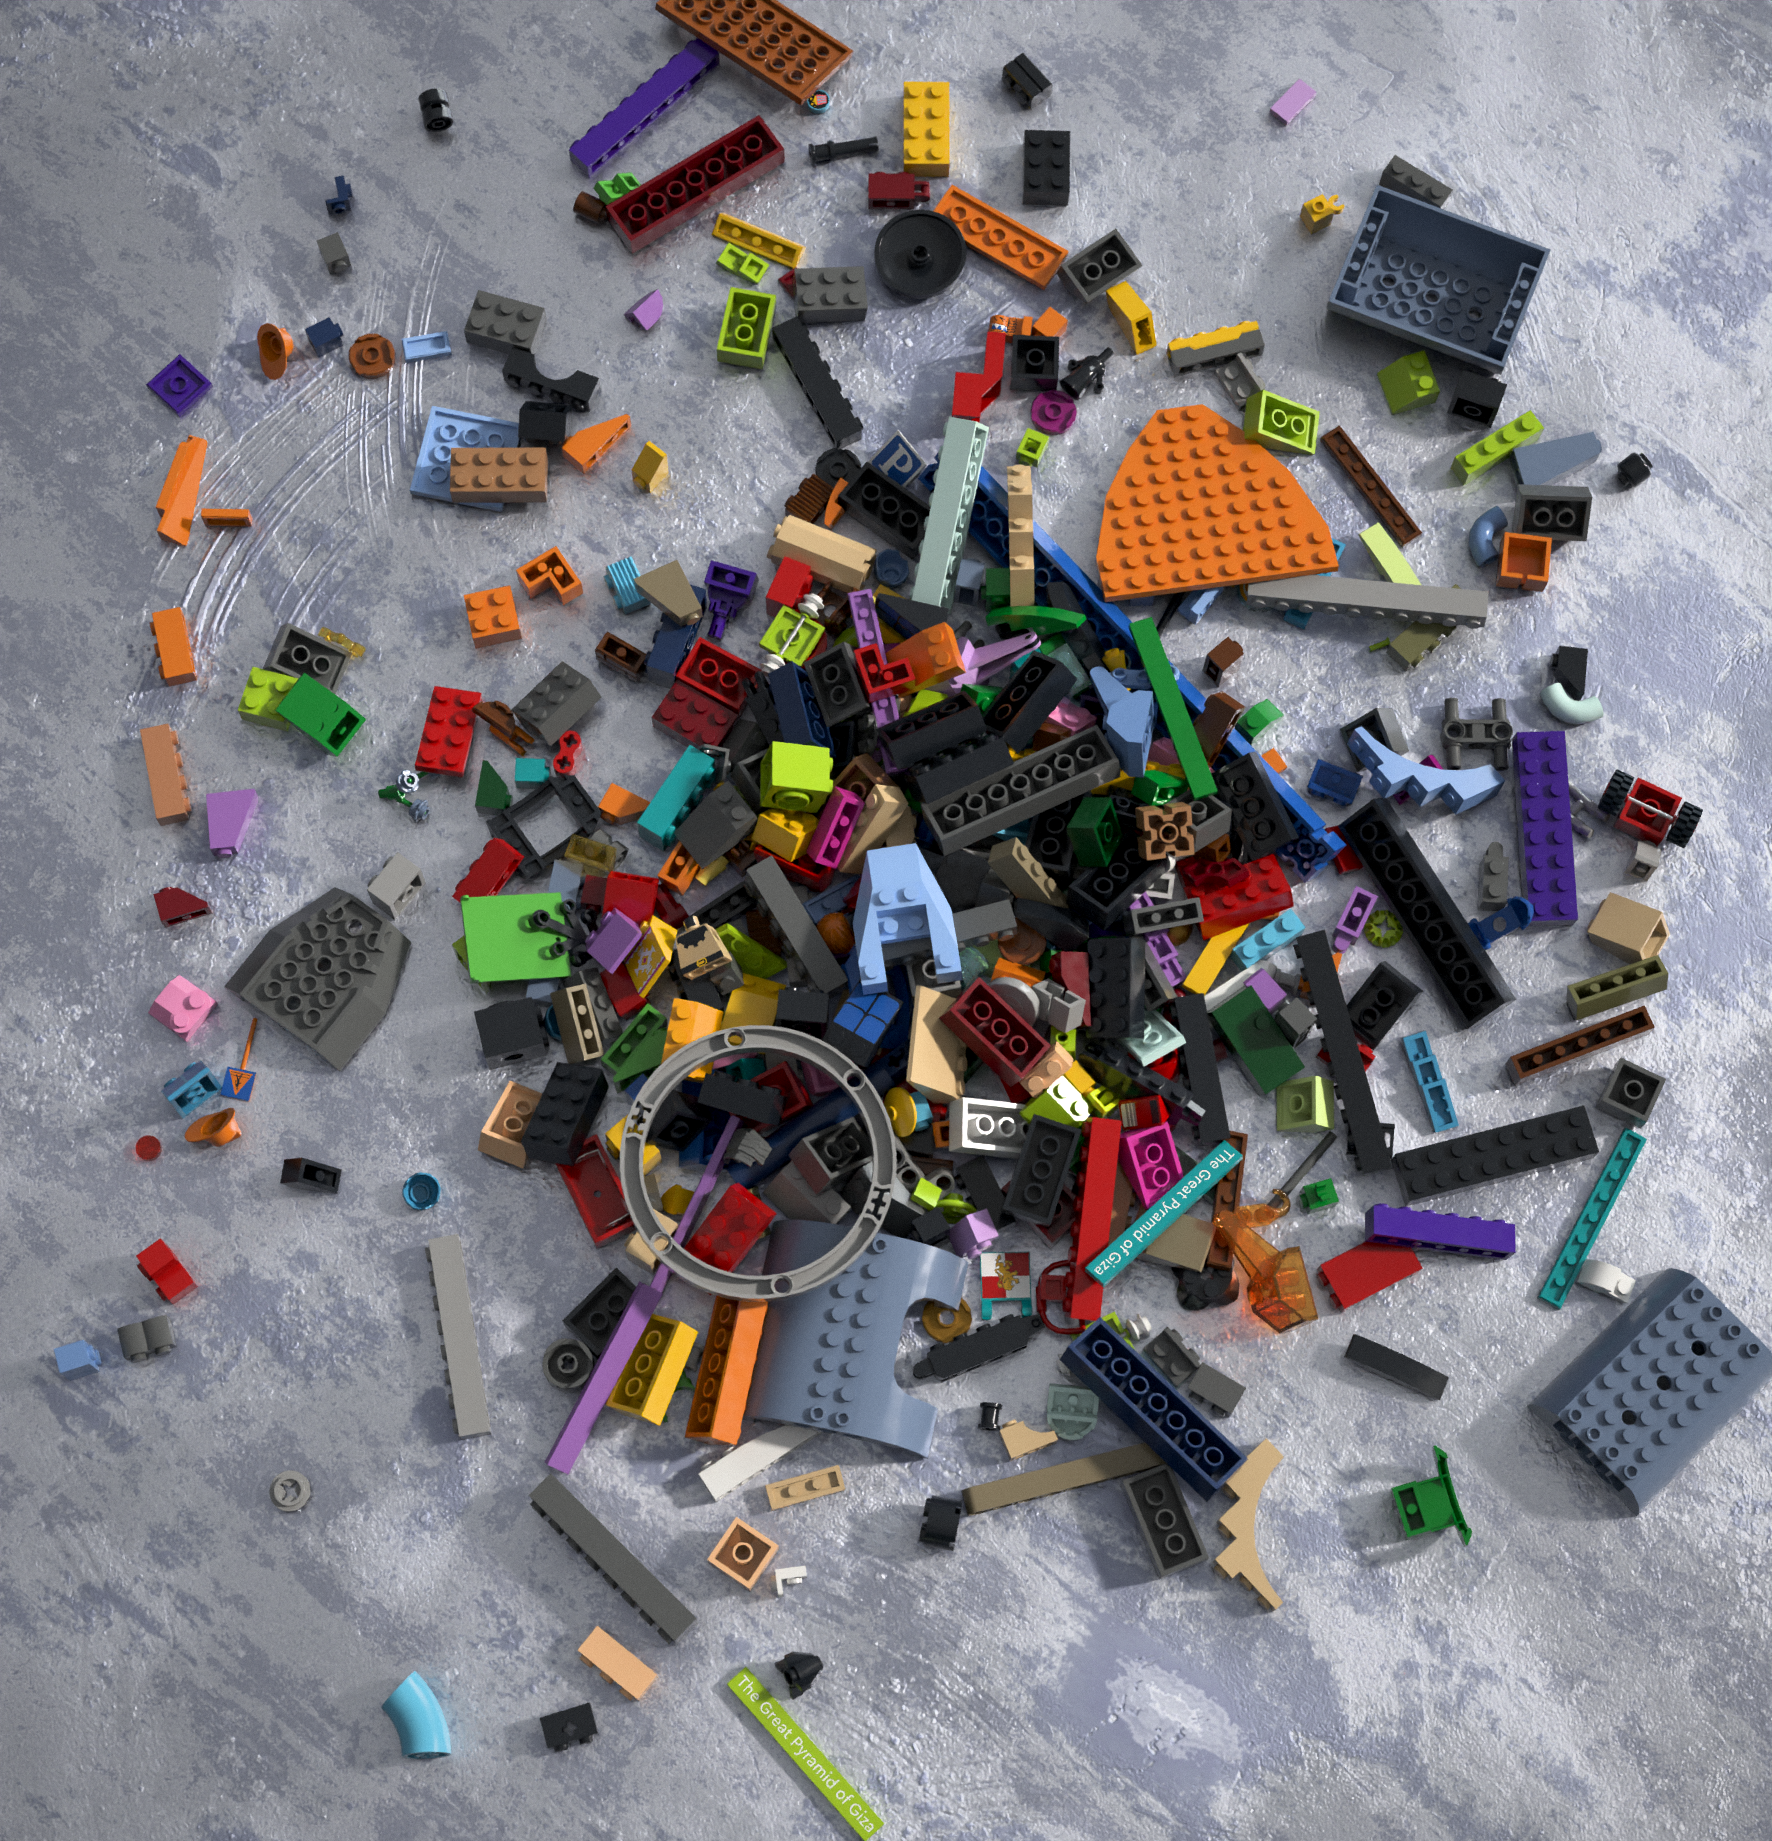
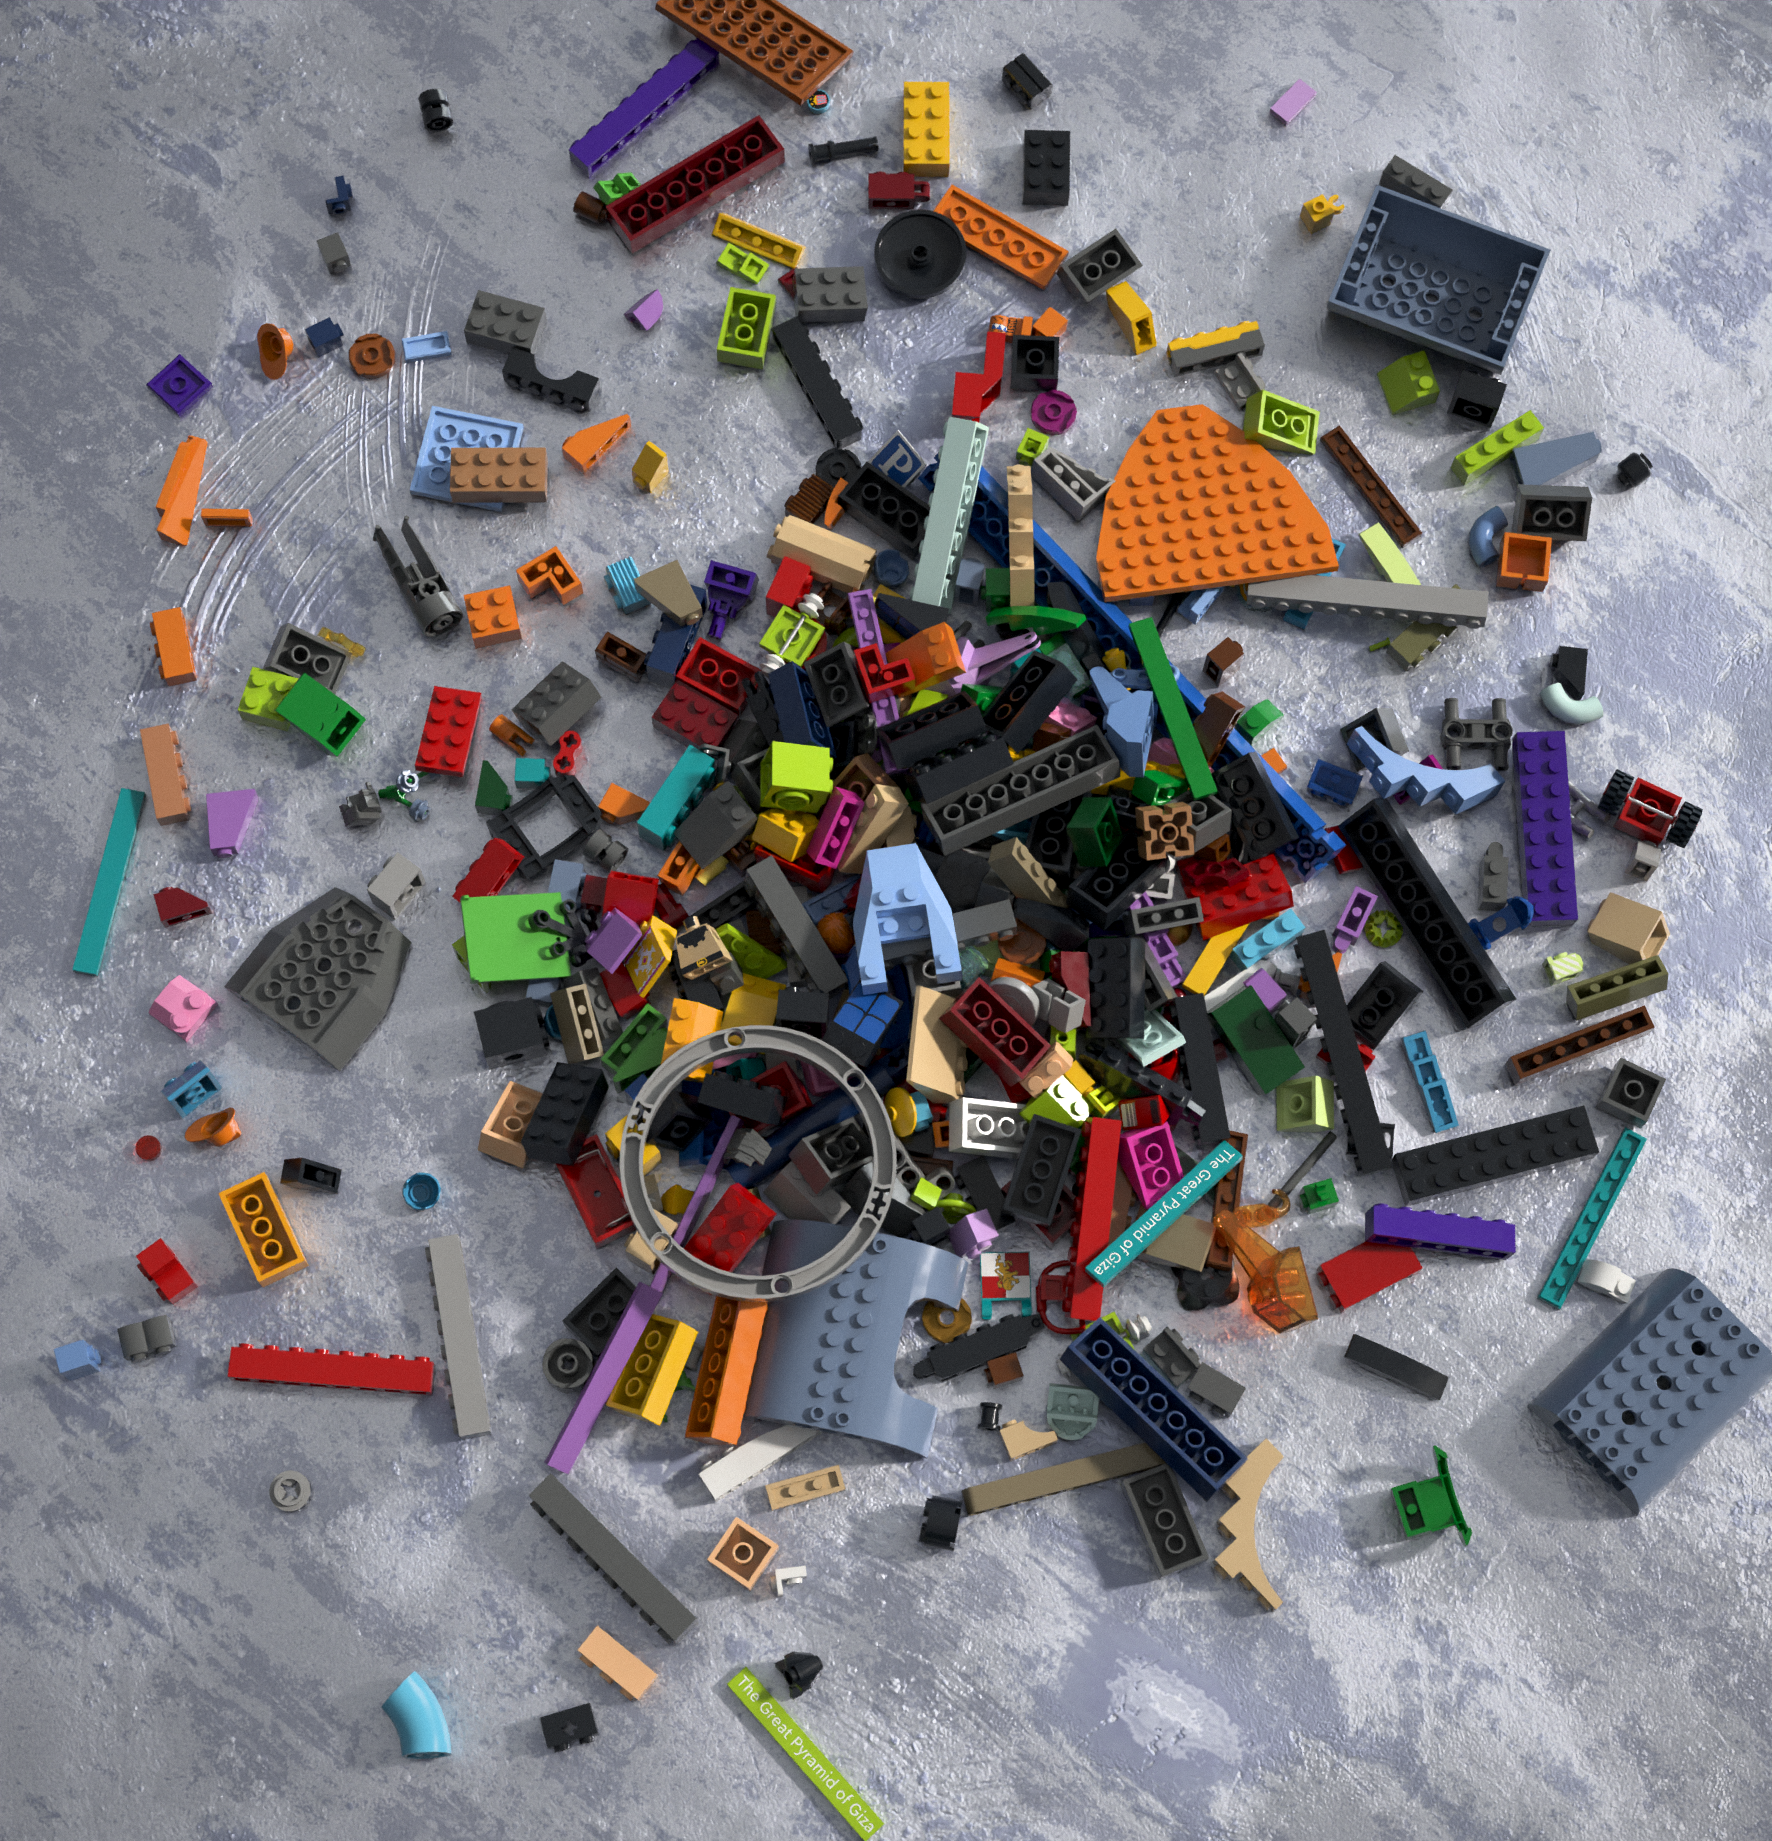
piece [220,1018,257,1101] -> none
reddish brown tile [472,700,515,738] -> none
black brick [518,401,572,445] -> none
clear yellow slope [564,834,617,873] -> none
black piece [1059,347,1114,401] -> none
none -> teal tile [72,788,146,977]
none -> light orange brick [218,1172,309,1287]
none -> red brick [227,1343,436,1396]
none -> dark grey hair [339,782,382,826]
none -> dark grey piece [373,515,463,637]
none -> reddish brown brick [983,1352,1024,1389]
none -> light grey wedge [1031,447,1116,521]
none -> yellowish green brick [1542,952,1583,986]

